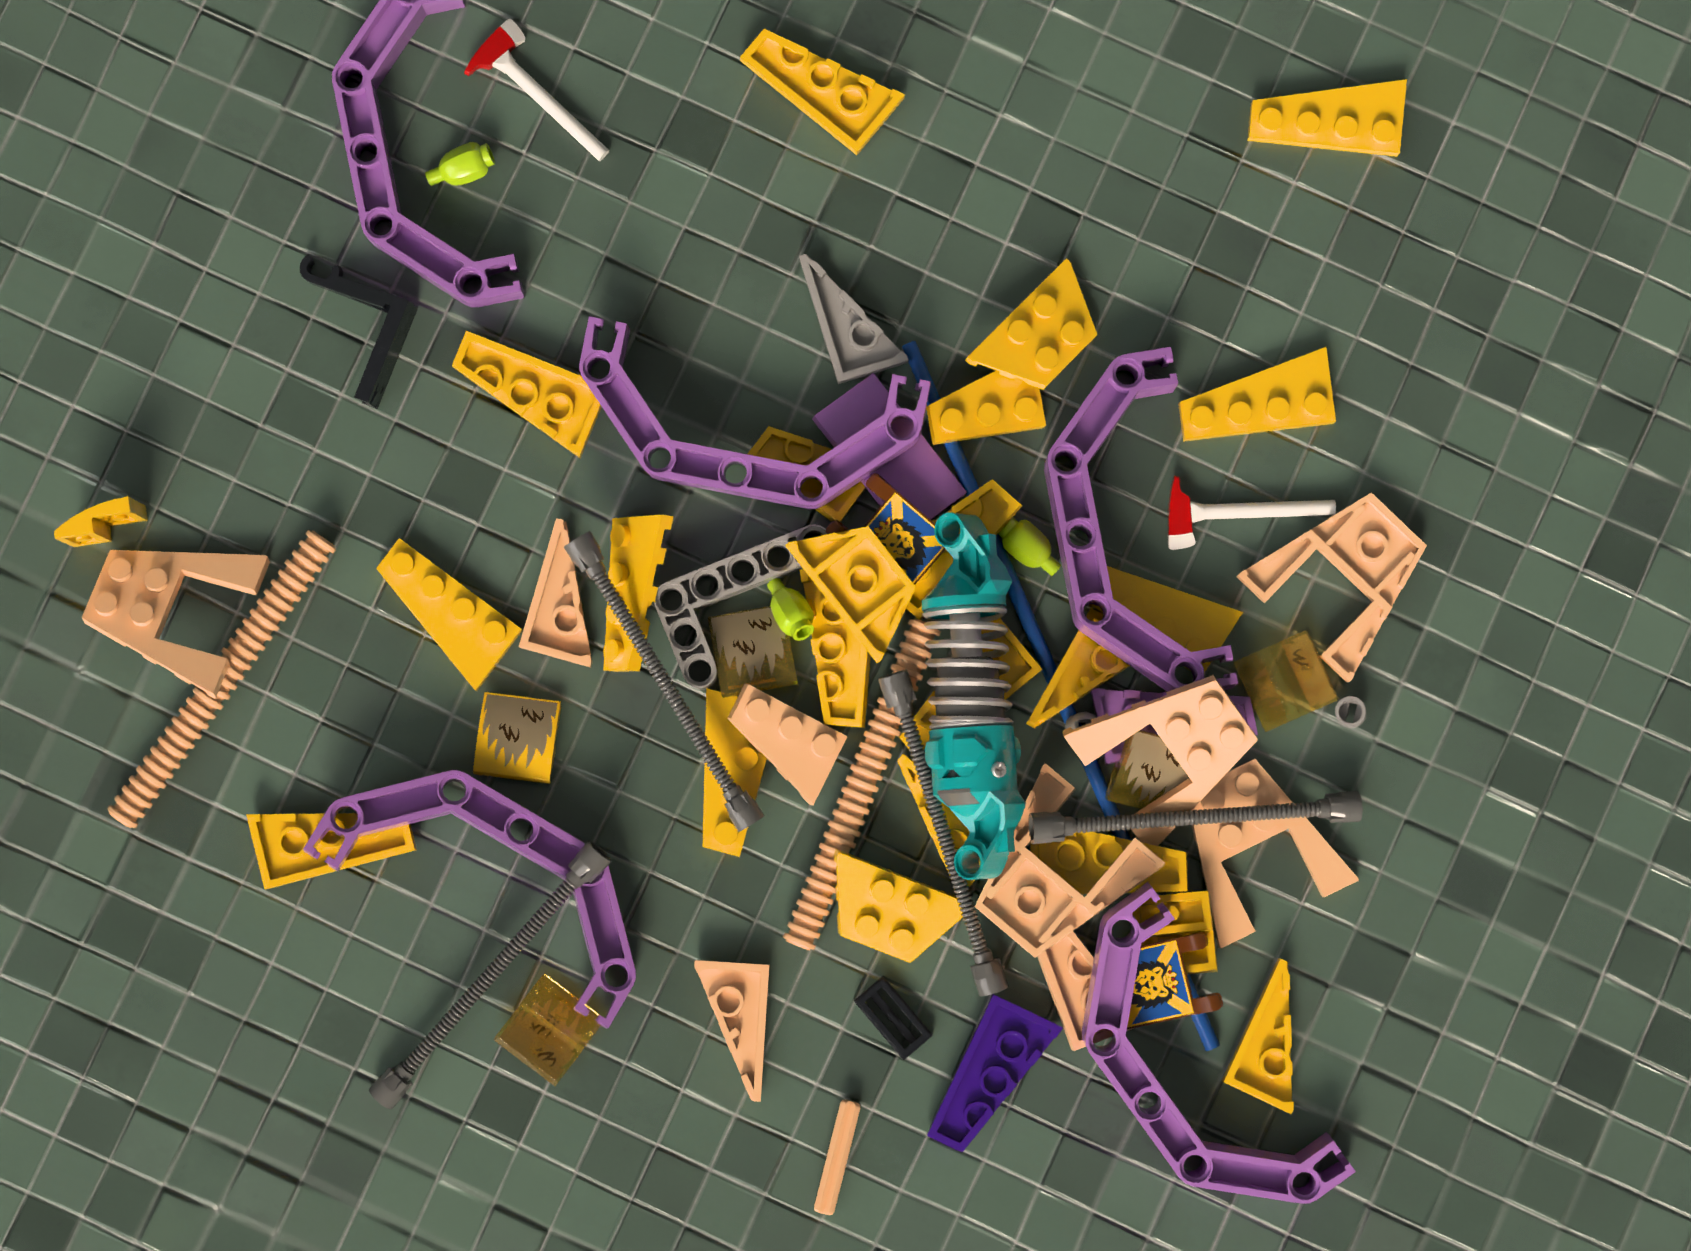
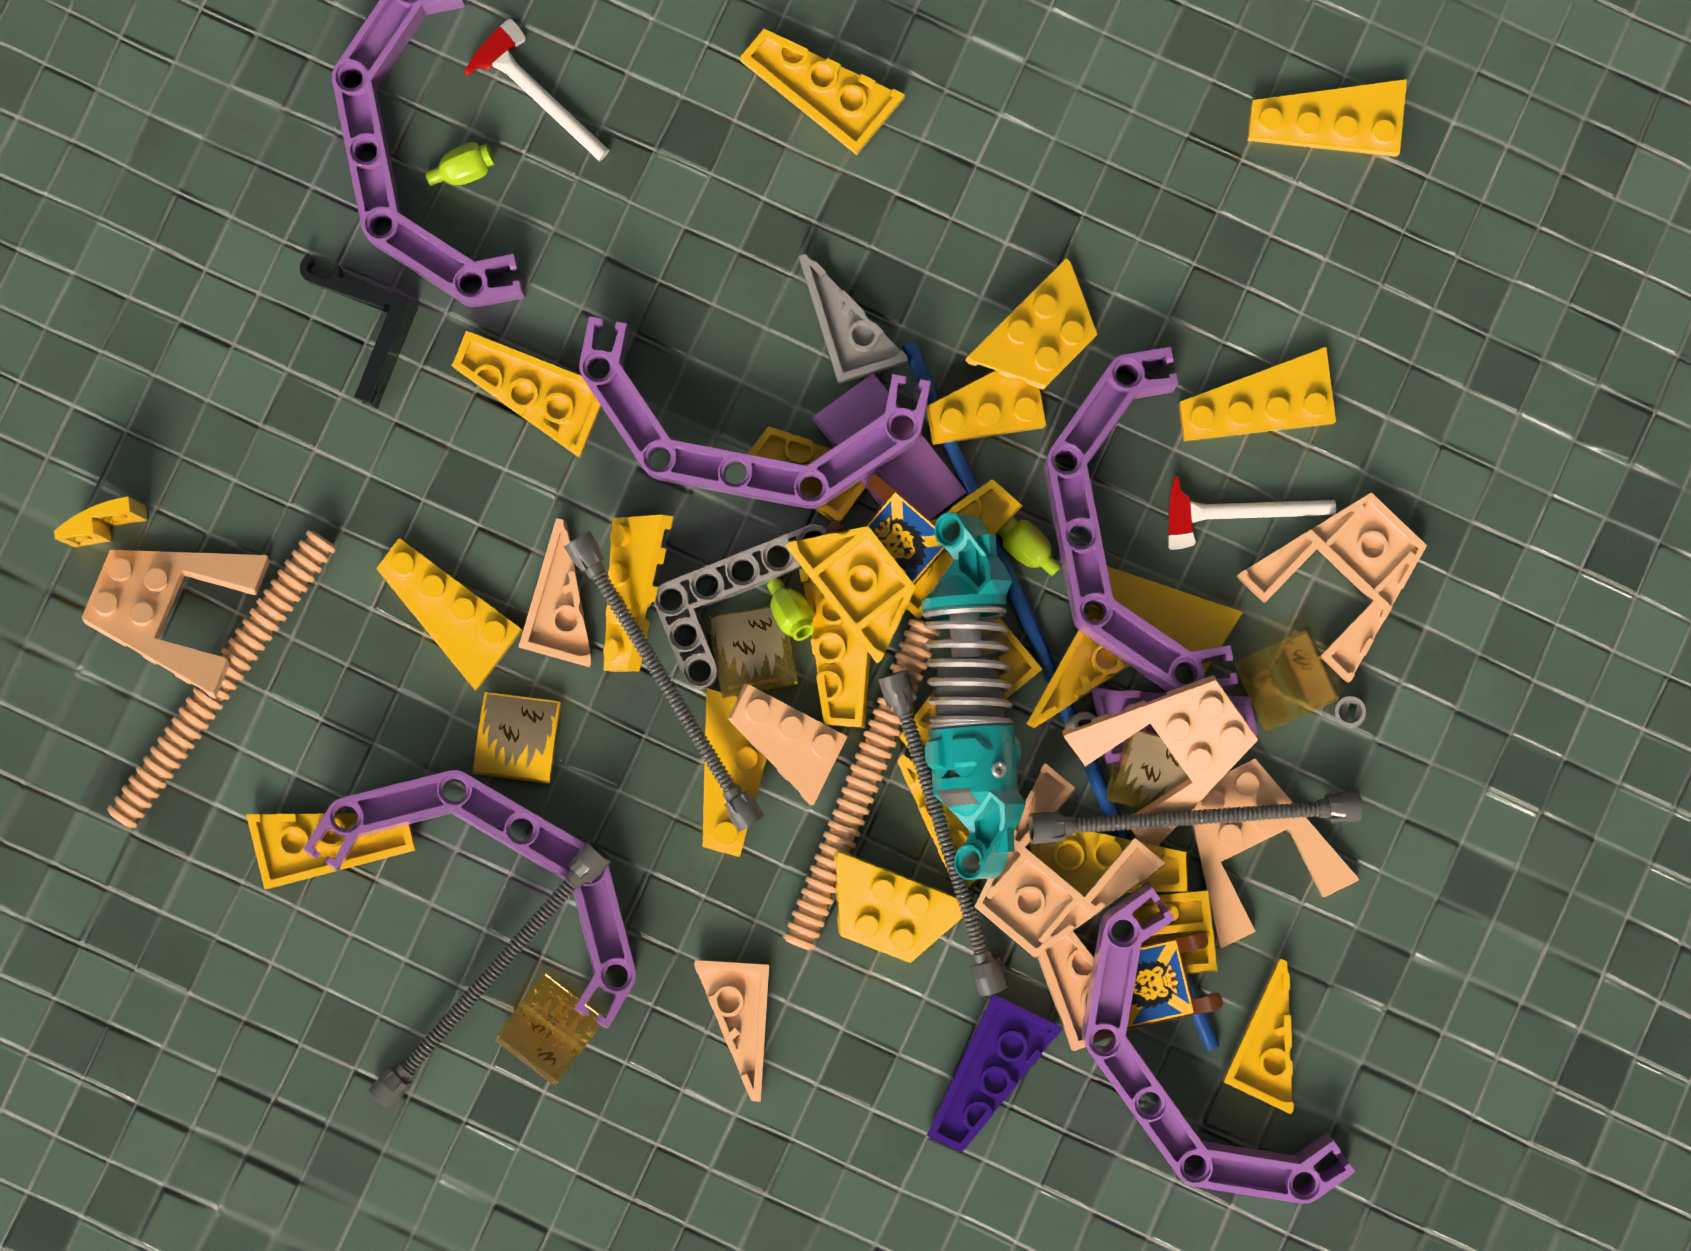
light nougat axle [814,1099,861,1215] -> none
black tile [853,976,933,1060] -> none

